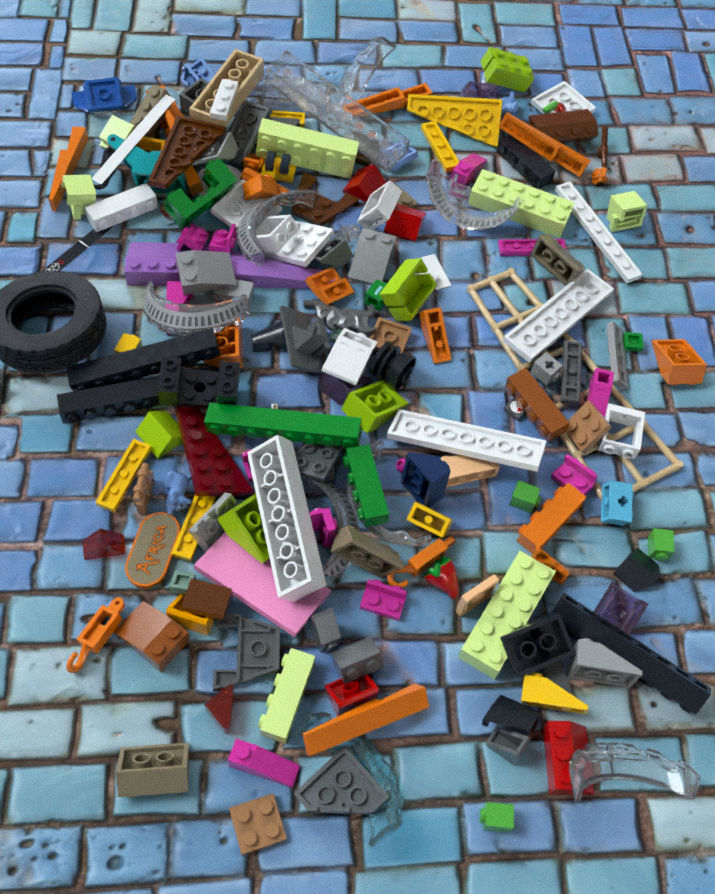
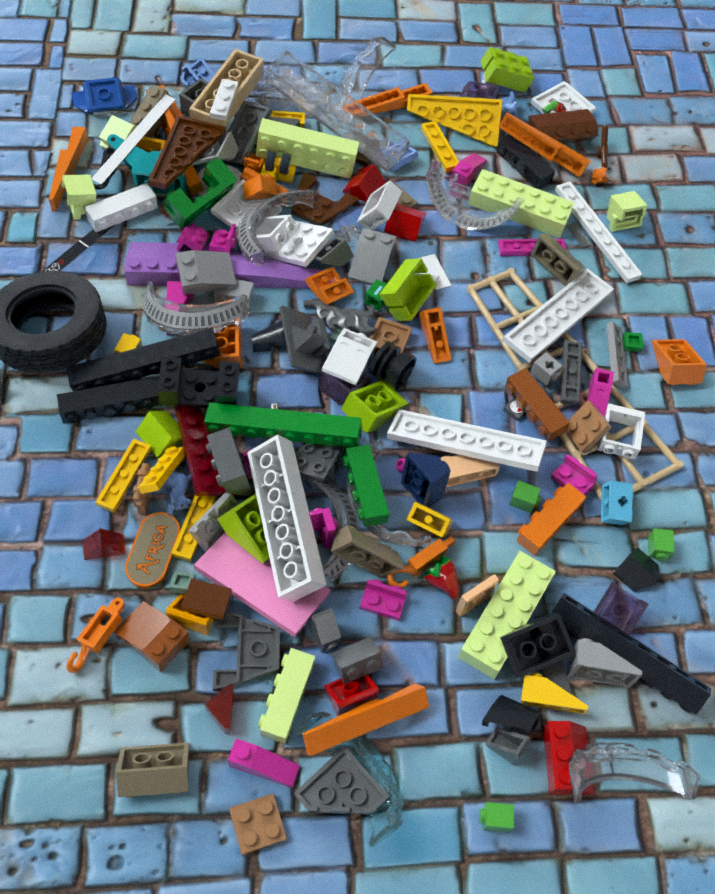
orange slope [531,546,570,585] -> none
none -> yellow plate [138,446,186,494]
none -> dark grey slope [206,428,254,496]
none -> dark grey sticker [566,222,592,248]

